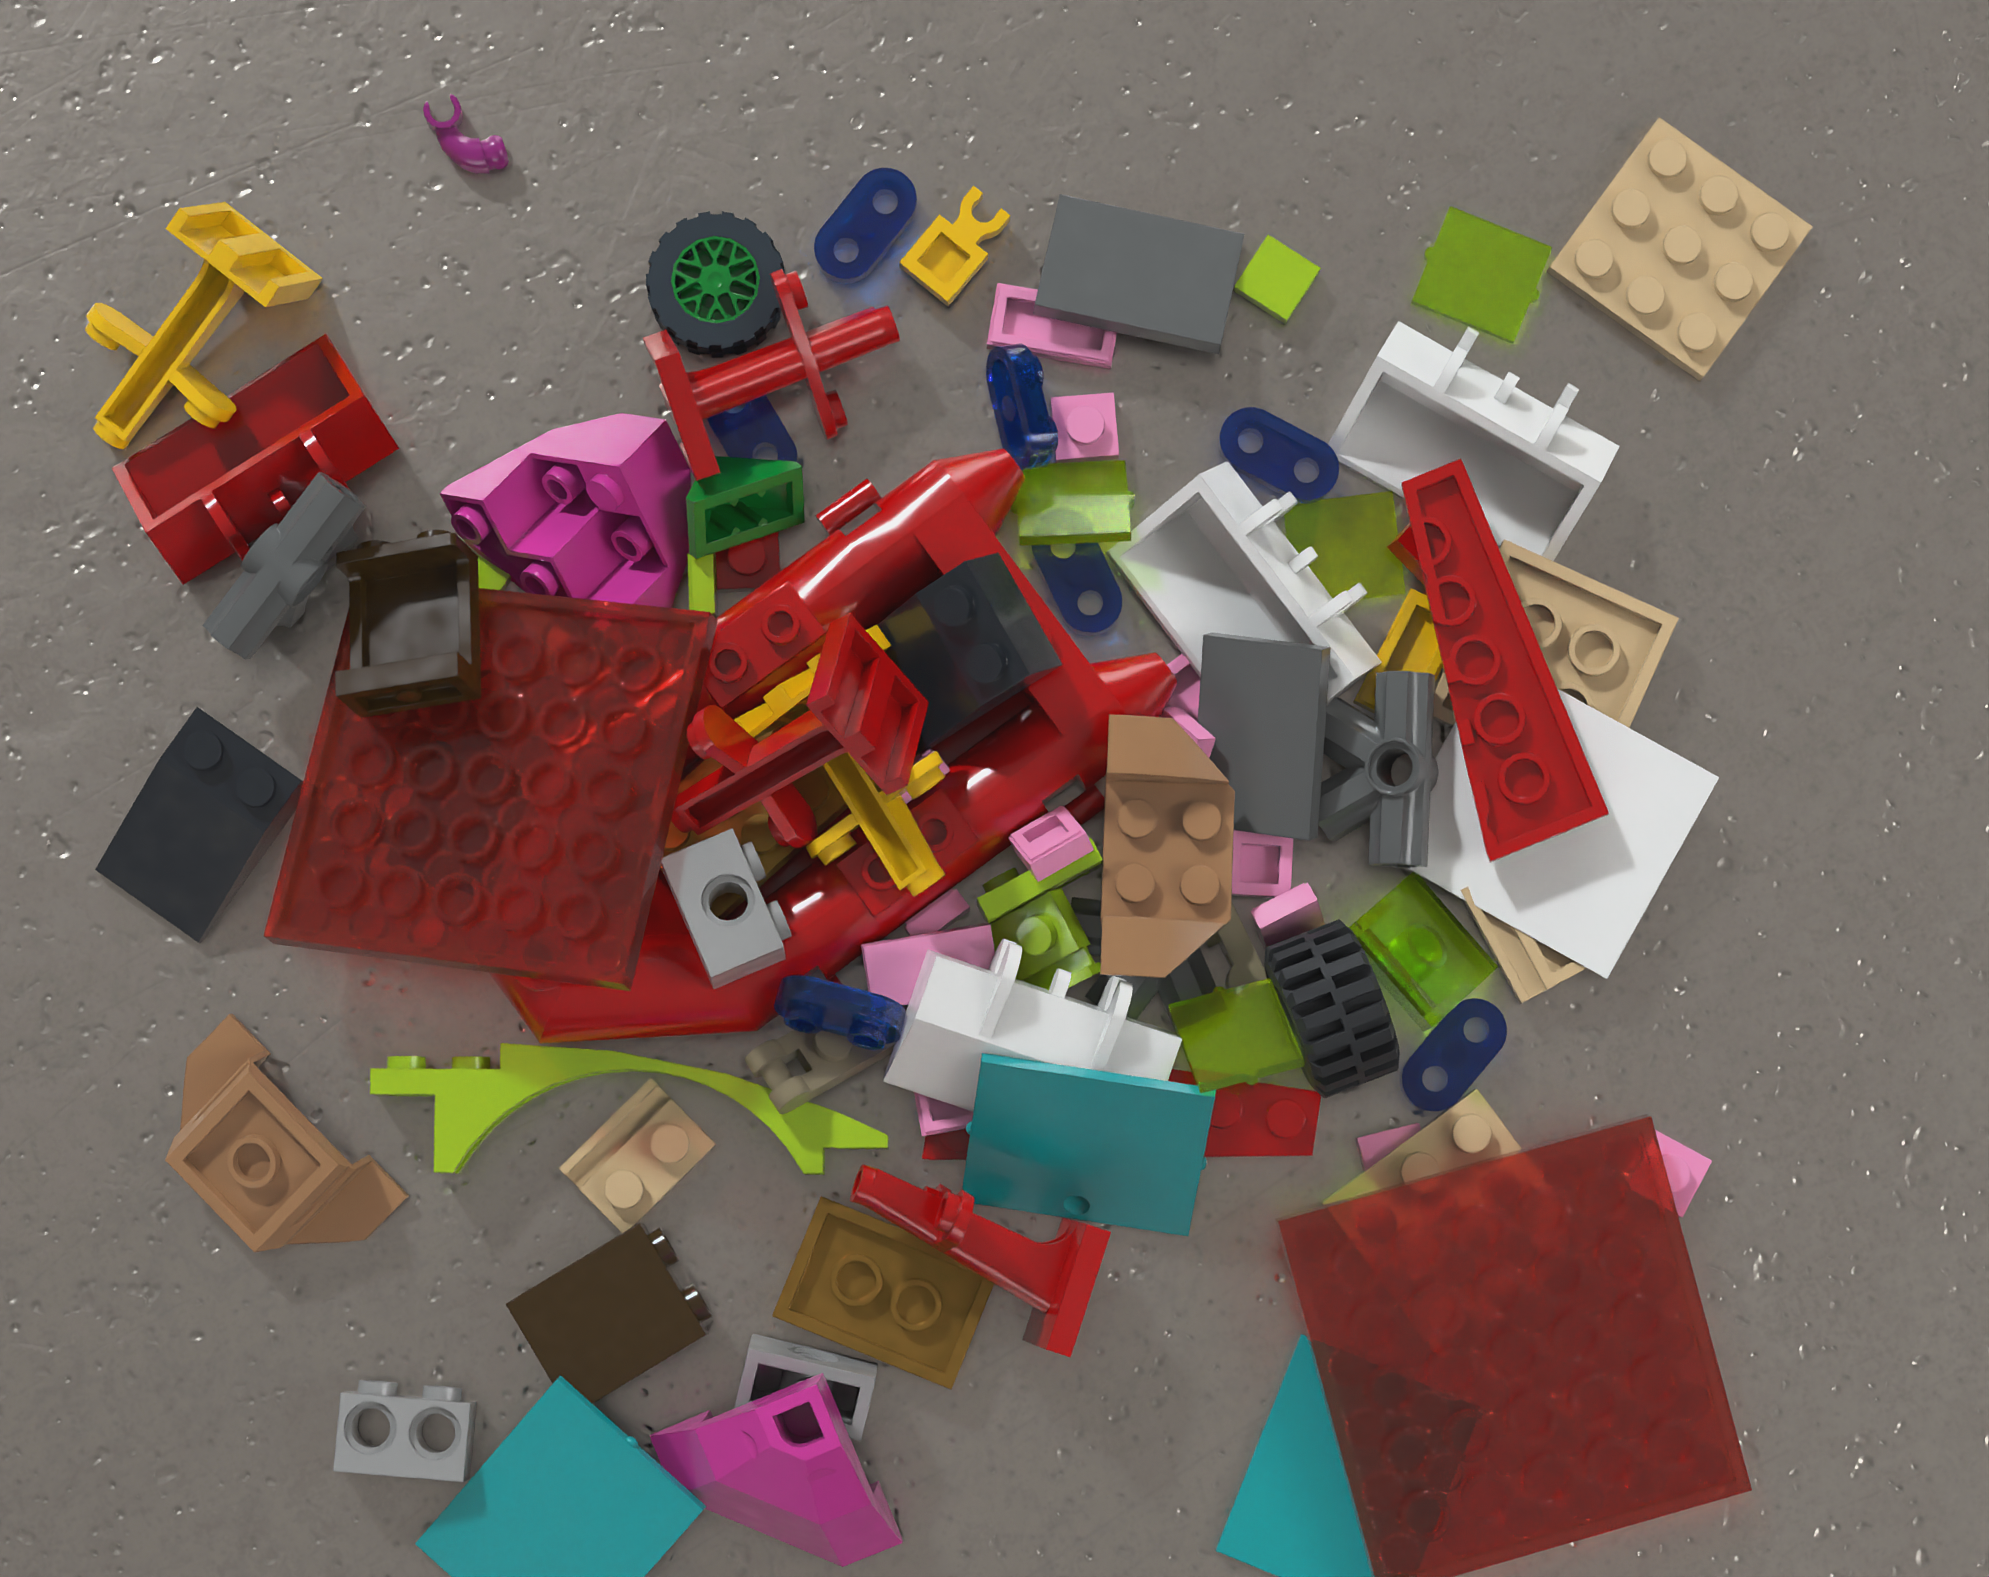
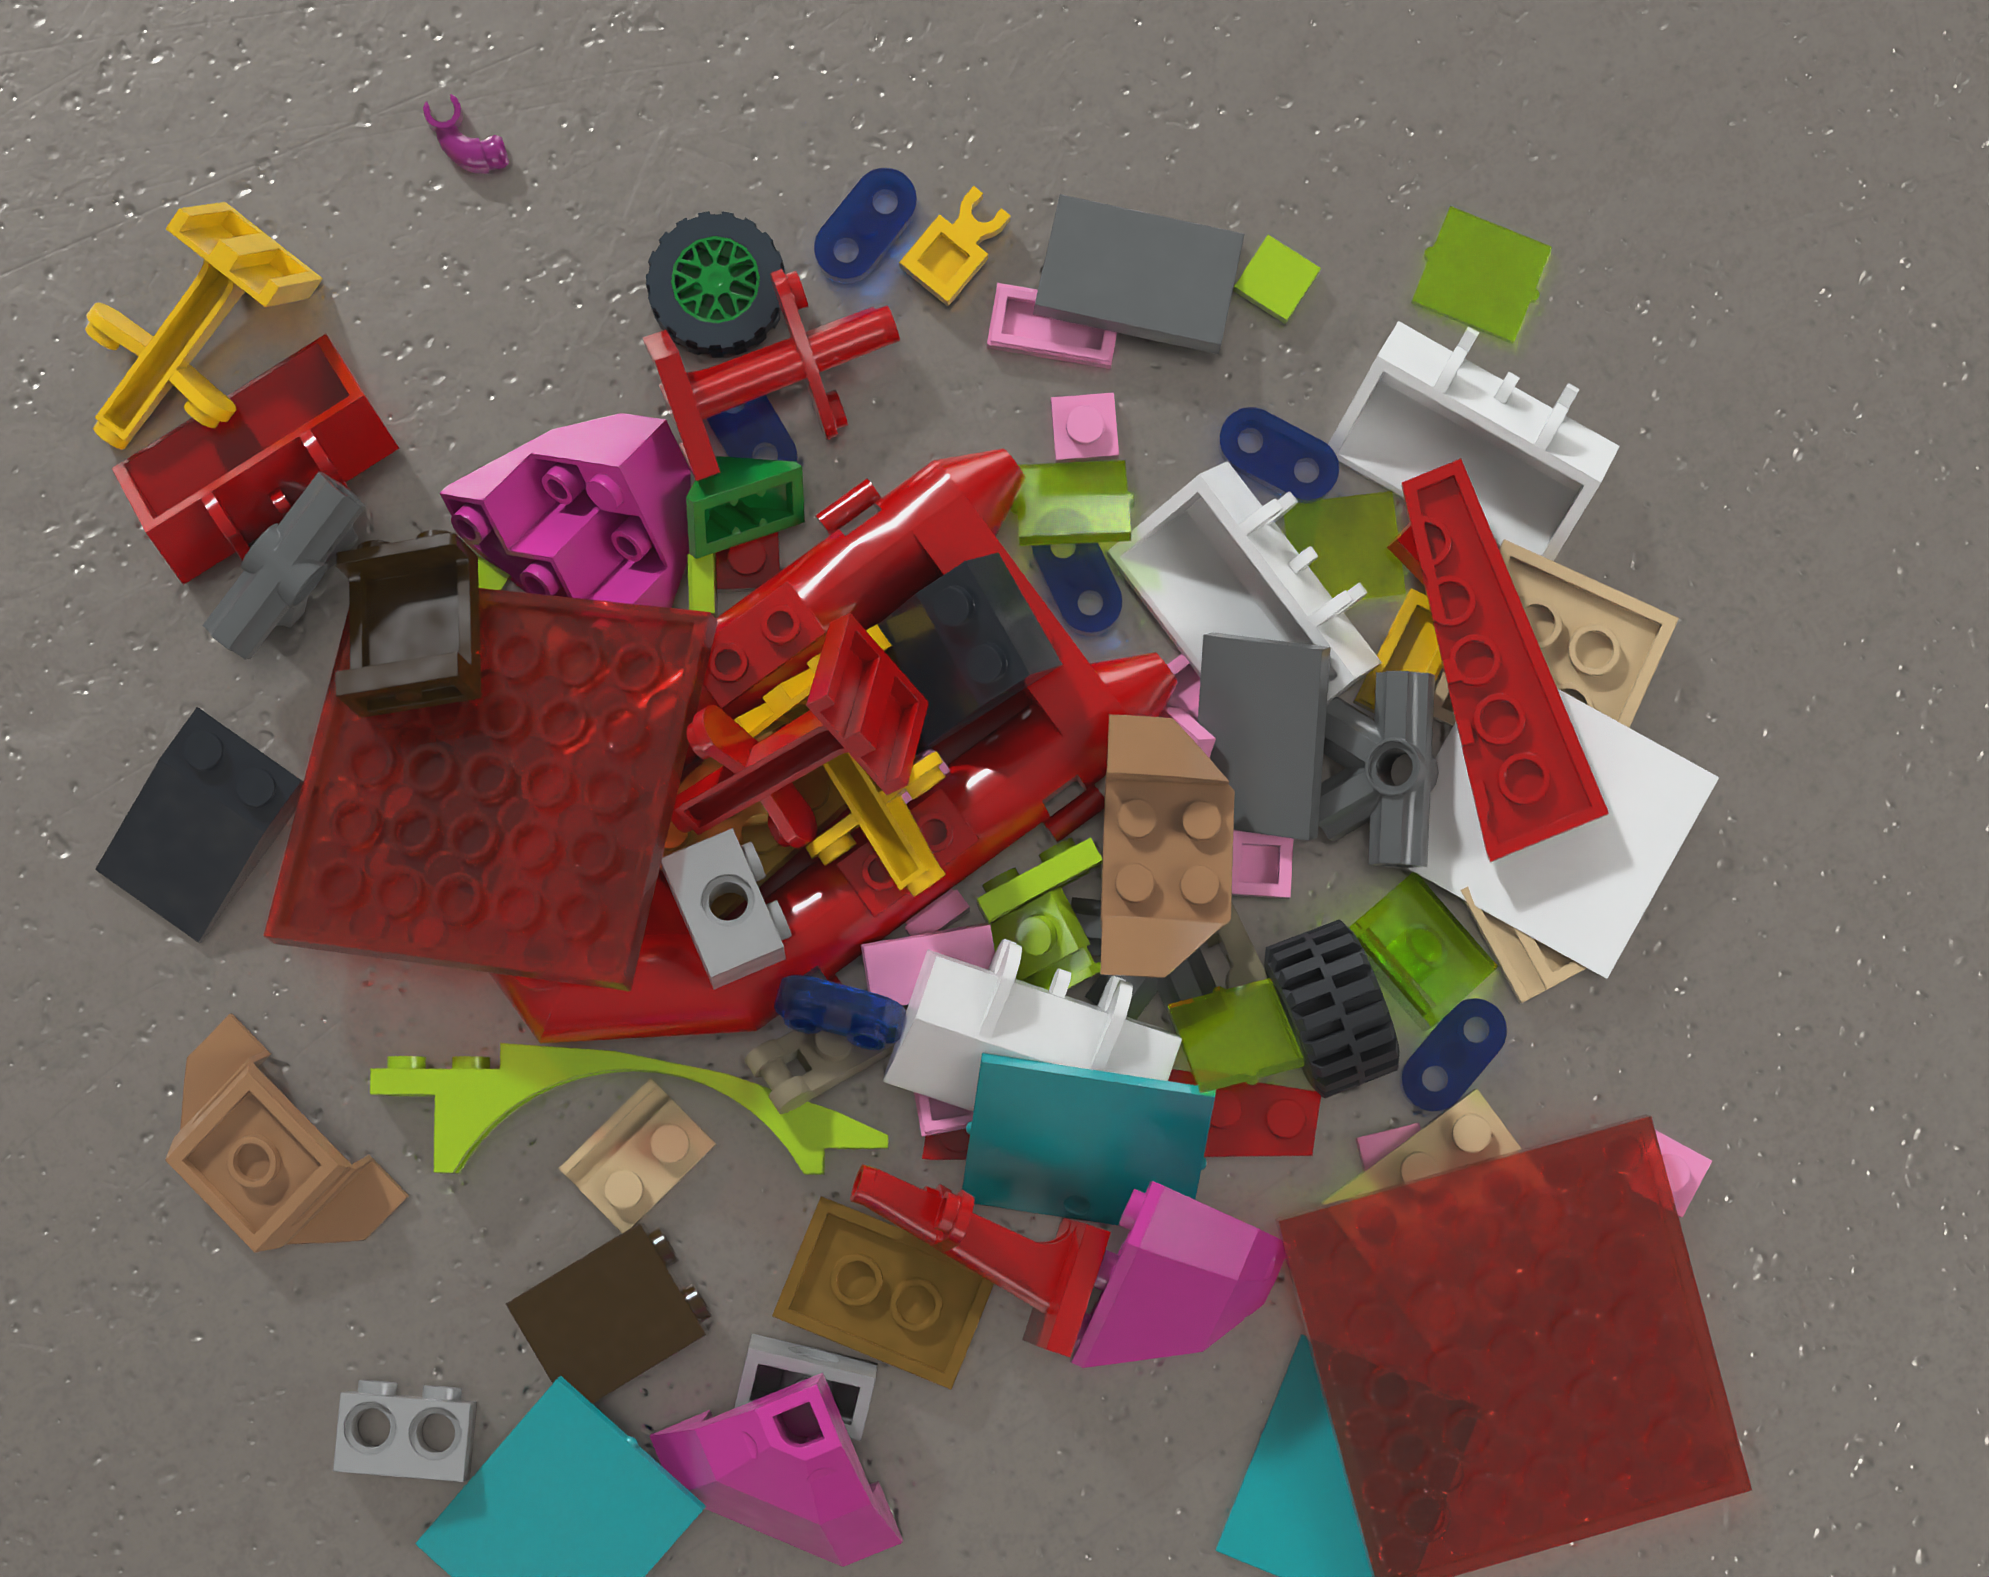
clear blue plate [986,343,1058,470] -> none
bright pink tile [1008,805,1094,882] -> none
bright pink tile [1250,882,1325,949] -> none
tan plate [1546,117,1813,381] -> none
none -> dark pink brick [1070,1181,1291,1368]

